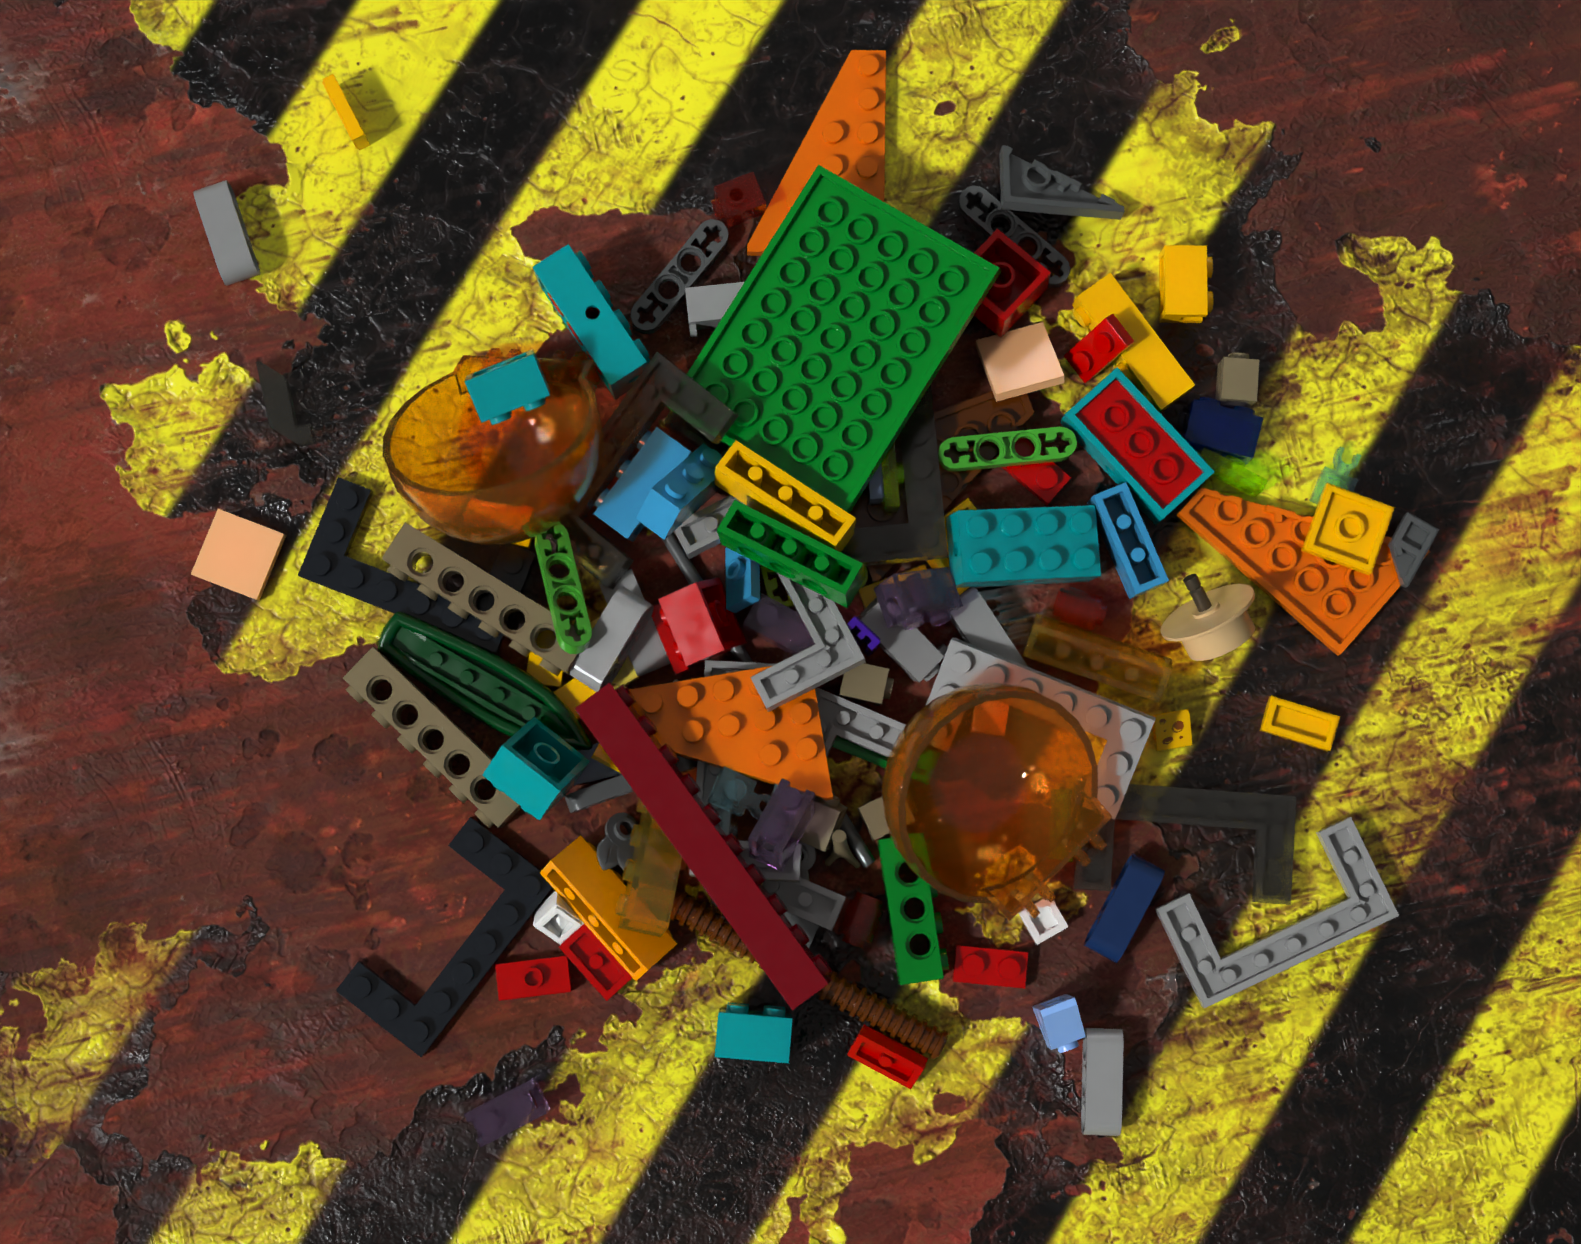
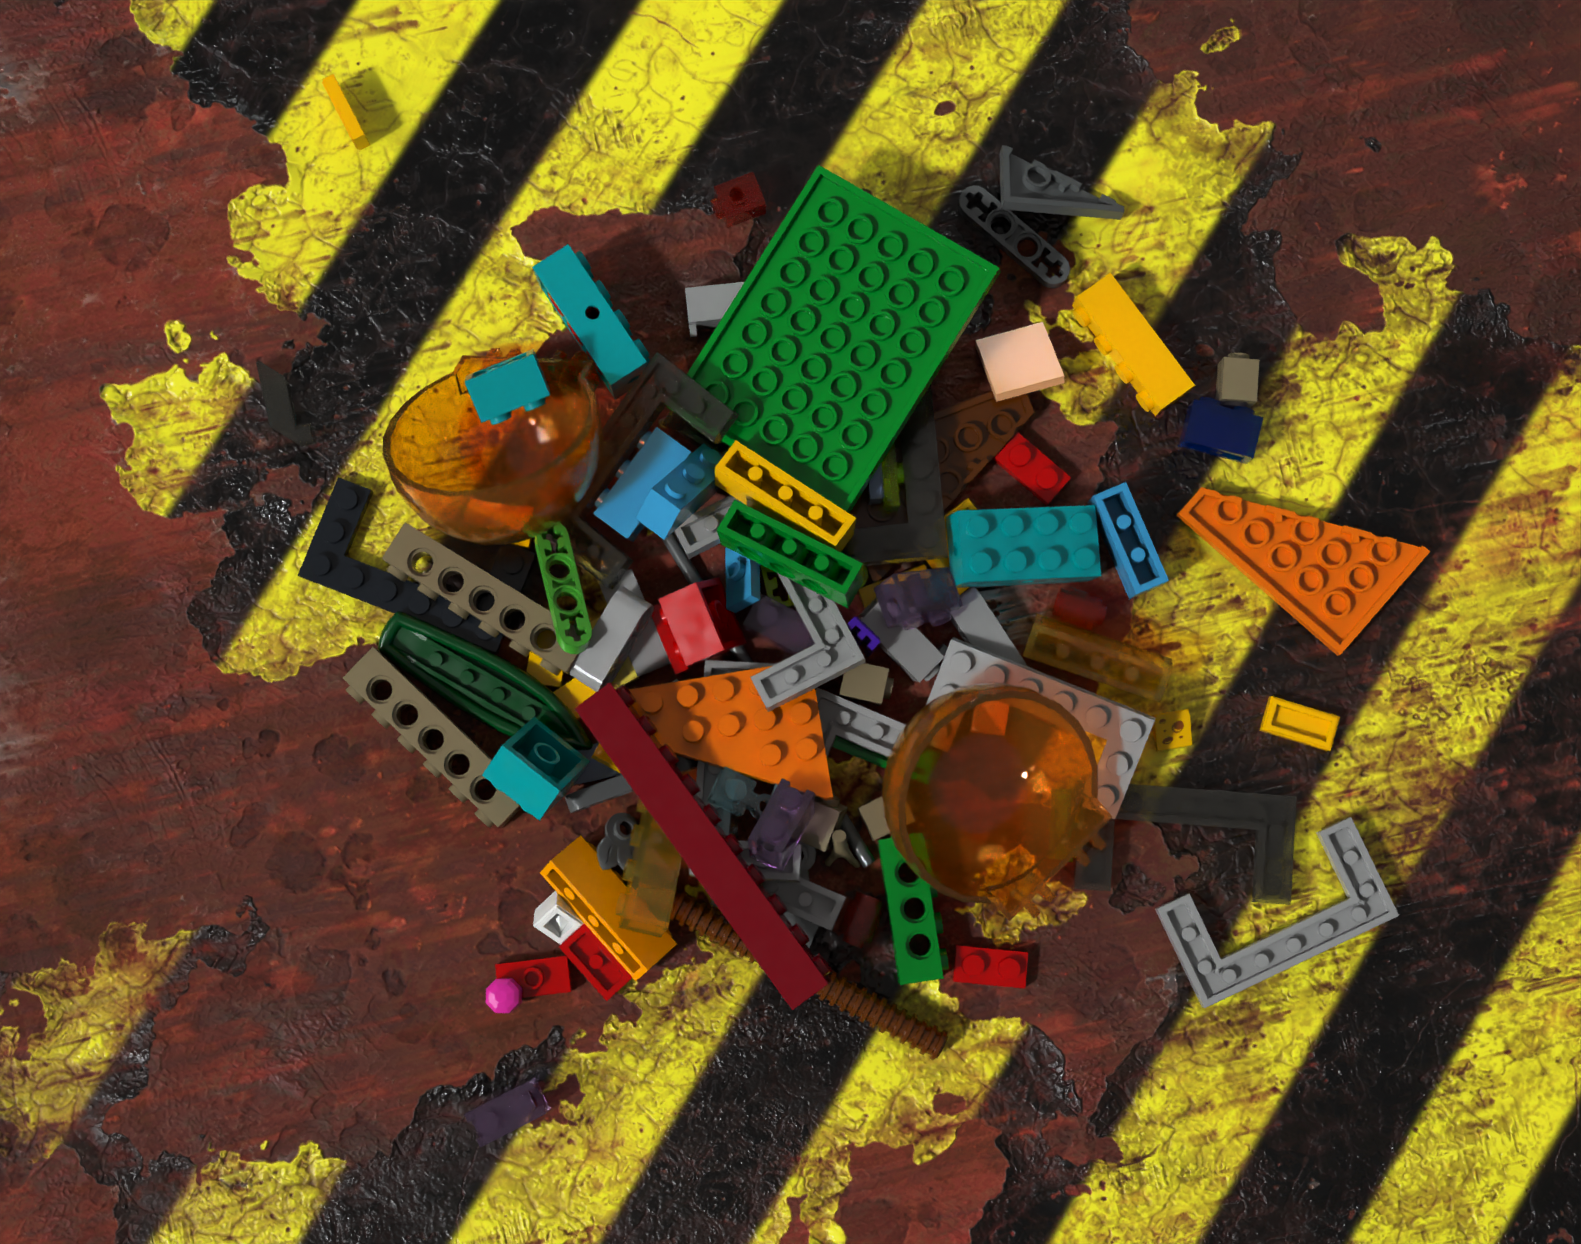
light nougat tile [191,509,286,601] -> none
light grey beam [193,180,260,286] -> none
black plate [336,817,553,1057] -> none
dark grey beam [631,219,729,334] -> none
teal brick [715,1002,793,1063] -> none
orange wing [747,50,886,256] -> none
red plate [847,1024,928,1089] -> none
bright green beam [937,427,1077,472] -> none
red brick [974,229,1051,338] -> none
white plate [1018,895,1068,945] -> none
light blue slope [1032,994,1086,1053] -> none
red brick [1060,367,1215,526] -> none
red plate [1064,314,1135,383] -> none
light grey beam [1081,1028,1124,1136] -> none
dark blue beam [1084,853,1165,963] -> none
yellow brick [1159,245,1213,323] -> none
tan piece [1160,574,1255,661] -> none
clear neon green plate [1198,447,1268,497] -> none
yellow tile [1301,483,1395,575] -> none
clear light blue plate [1309,447,1362,504] -> none
dark grey tile [1388,512,1439,588] -> none
none -> dark pink tile [486,978,522,1013]

